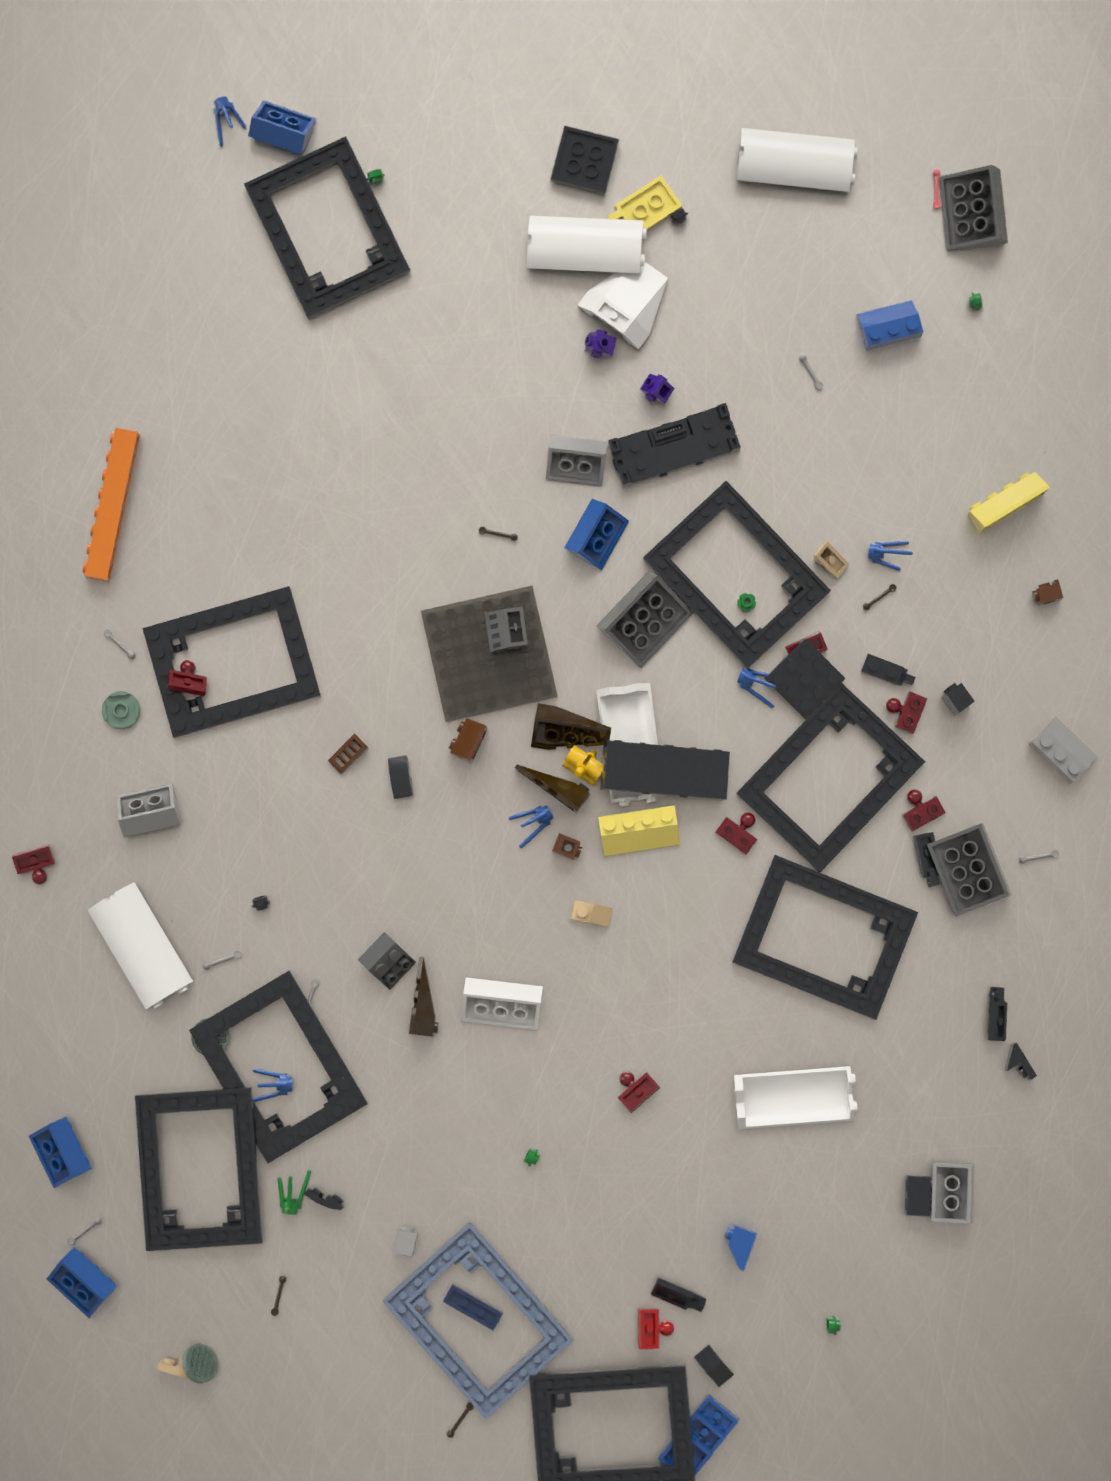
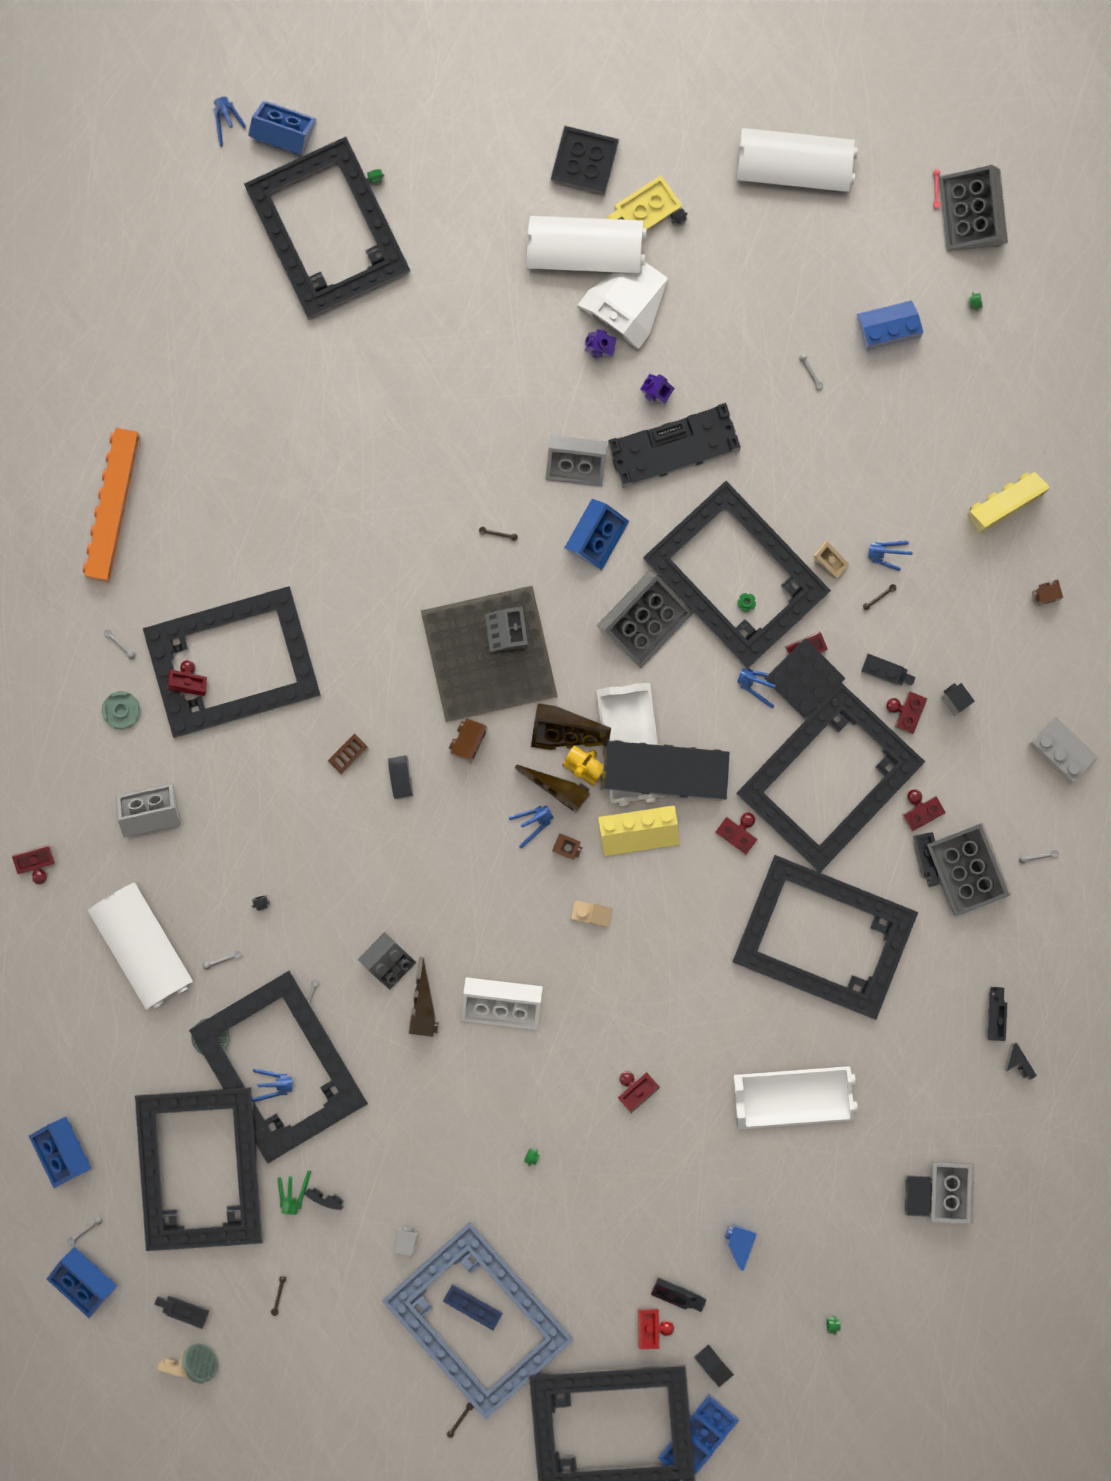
none -> black hinge [154,1296,210,1329]

